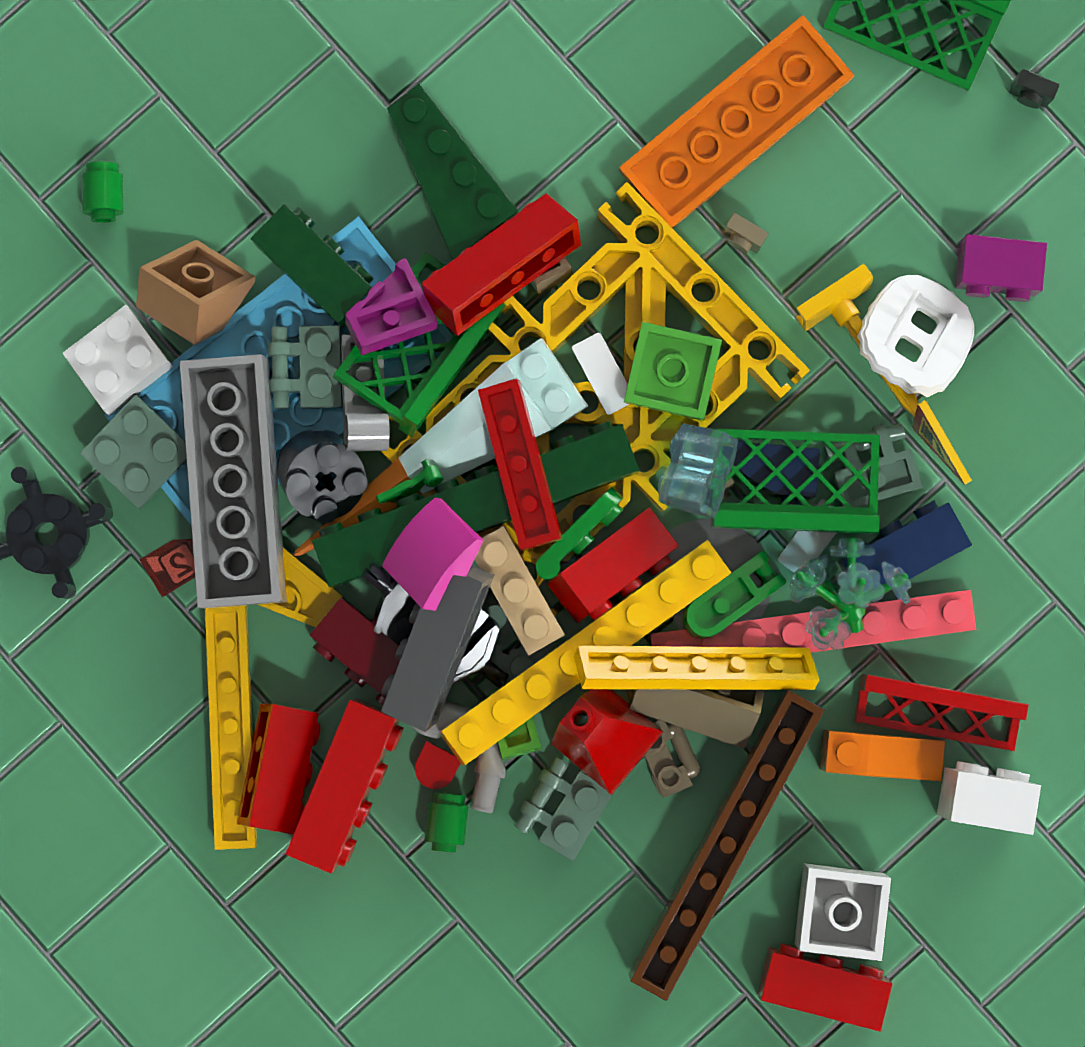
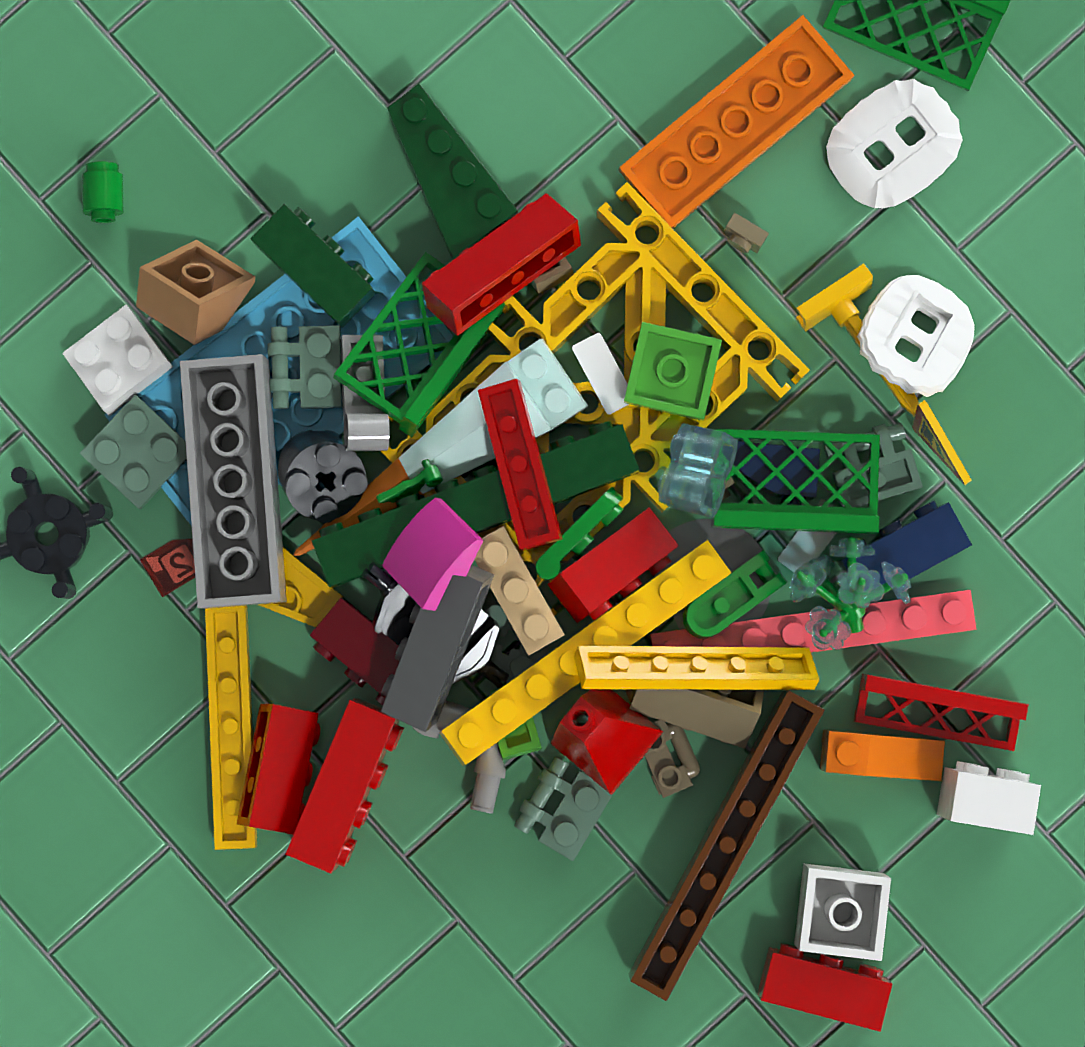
magenta wing [345,258,438,355] -> none
red tile [415,741,461,789] -> none
green brick [424,793,468,853] -> none
magenta brick [955,234,1047,302] -> none
pearl dark grey plate [1009,69,1060,109] -> none
none -> white piece [826,79,963,208]

